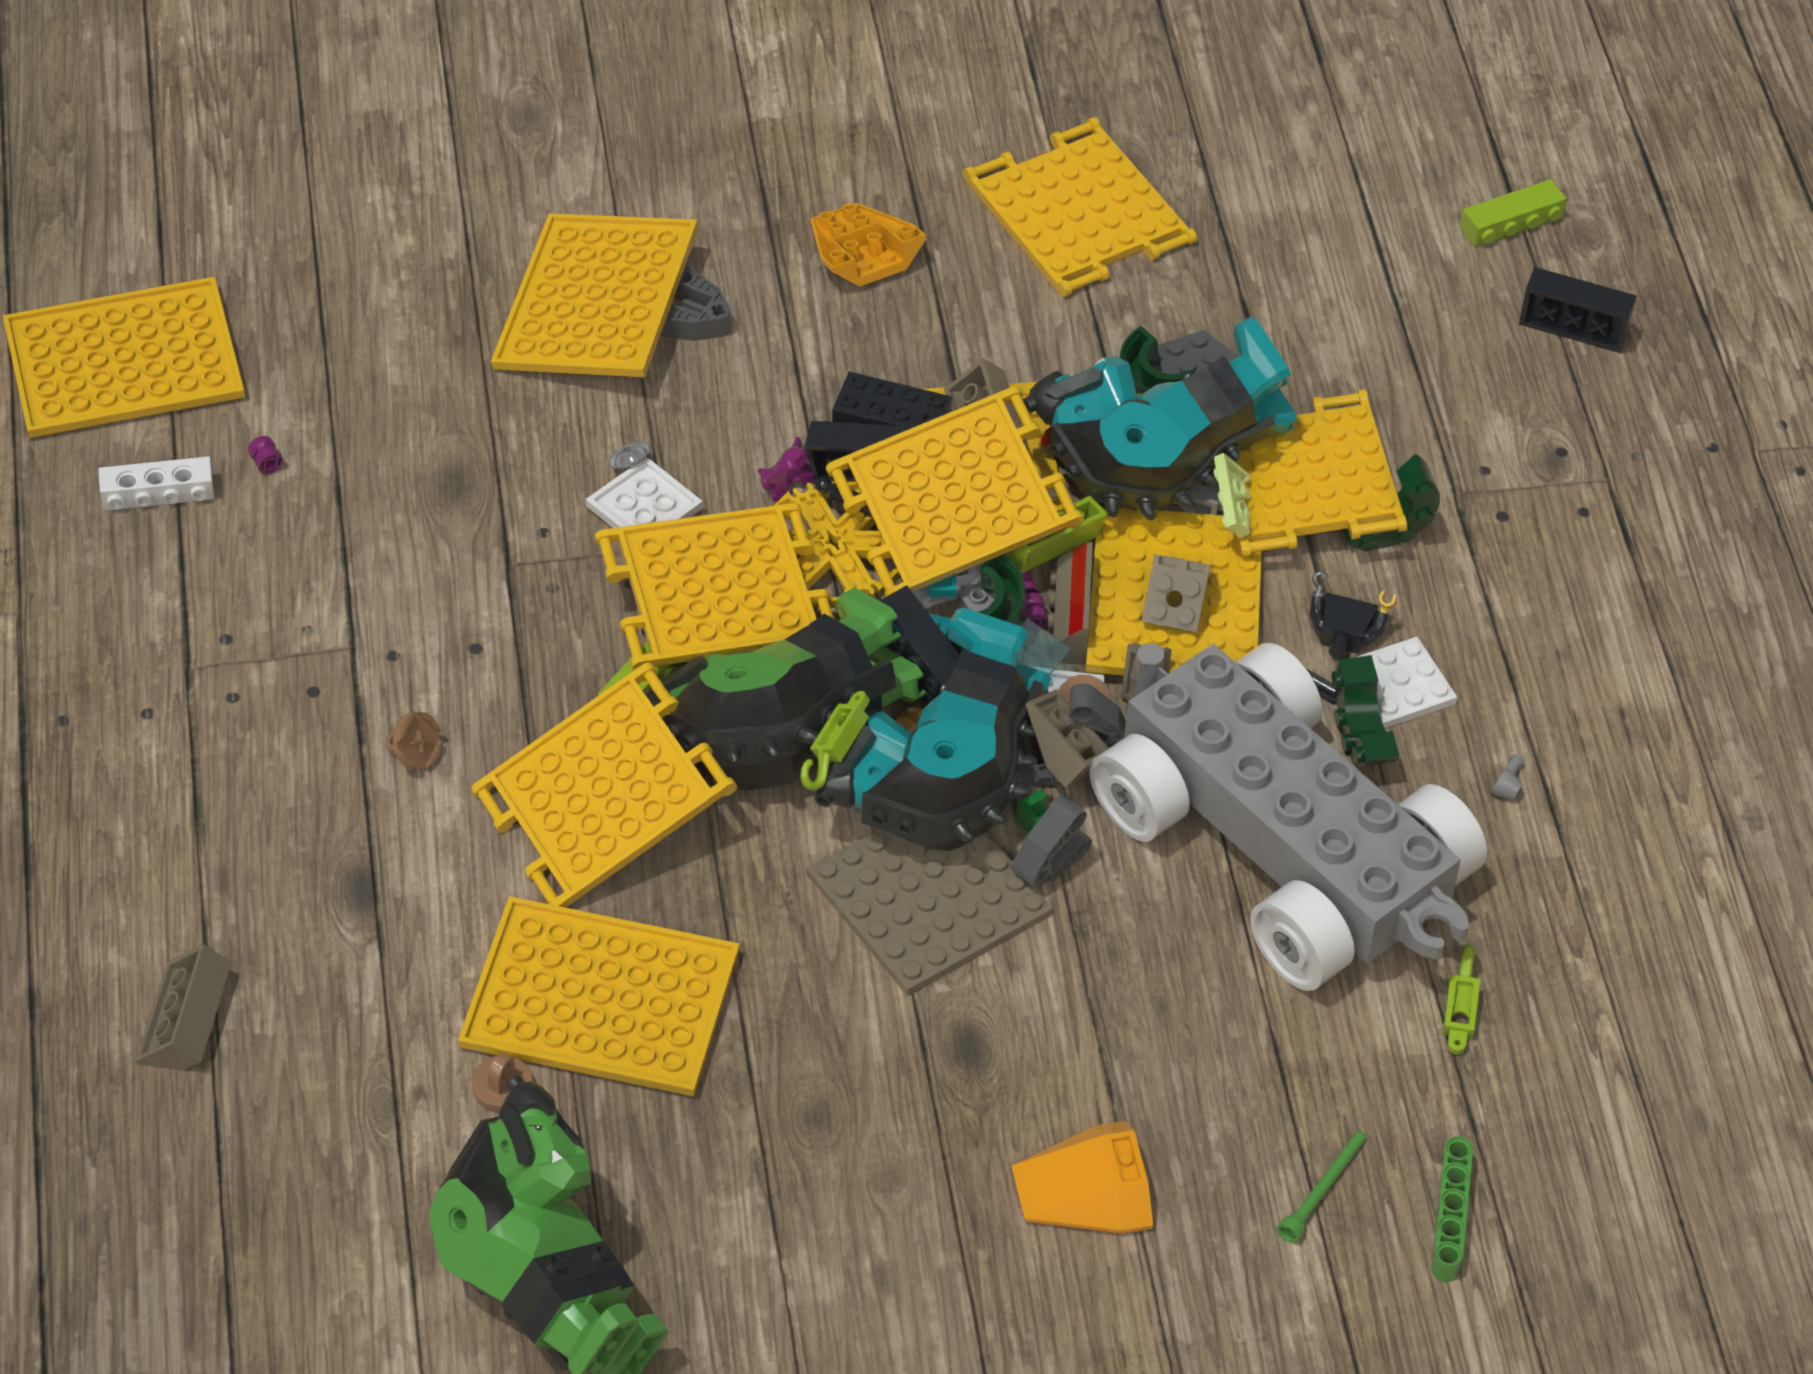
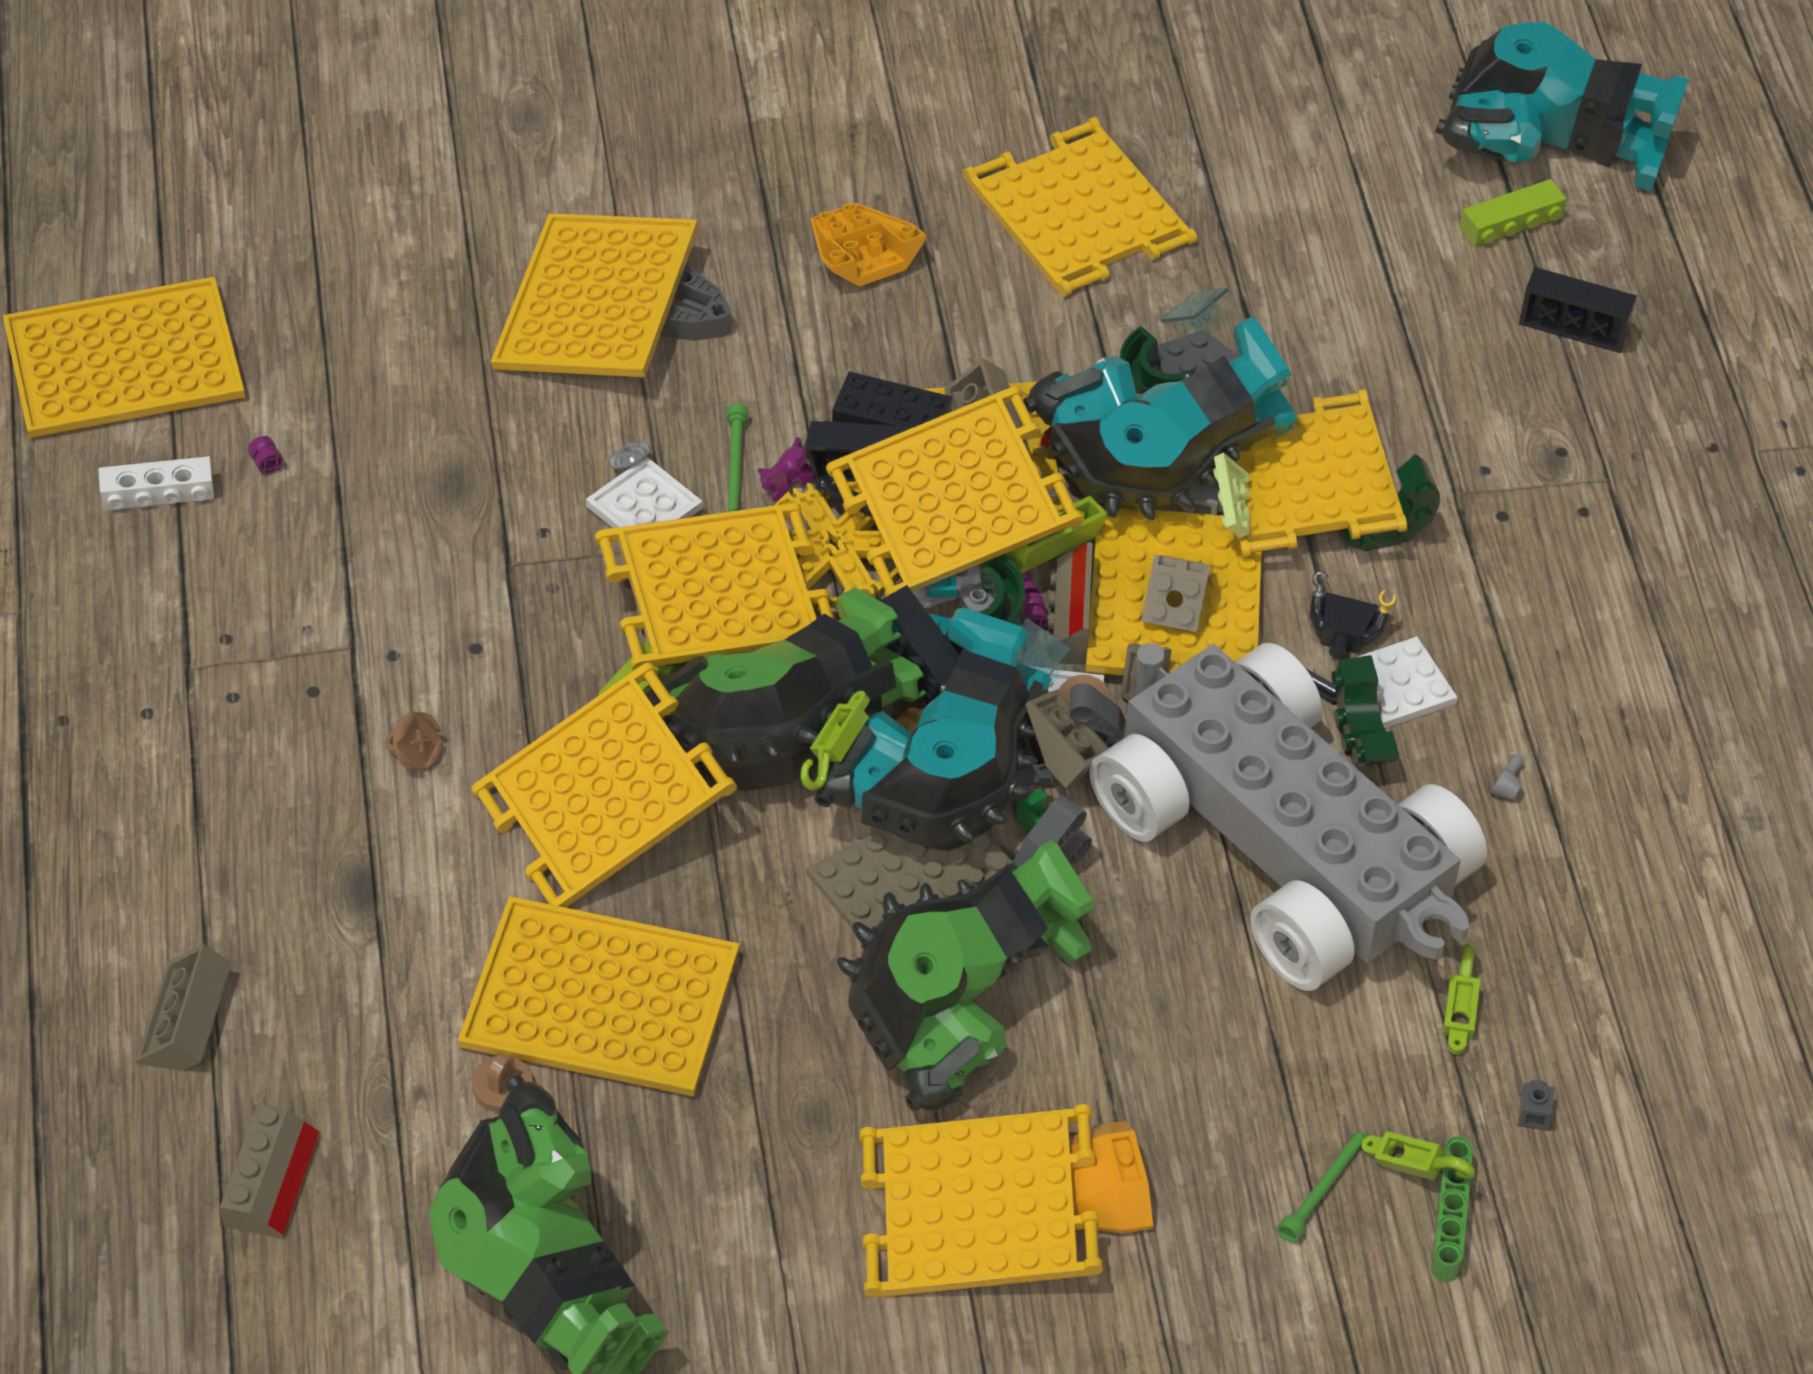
none -> dark tan slope [220,1103,320,1239]
none -> bright green piece [726,404,748,512]
none -> piece [837,840,1094,1112]
none -> yellow plate [859,1104,1103,1298]
none -> clear light blue piece [1160,288,1228,327]
none -> lime piece [1362,1131,1476,1181]
none -> piece [1435,22,1689,192]
none -> dark grey brick [1518,1080,1554,1131]

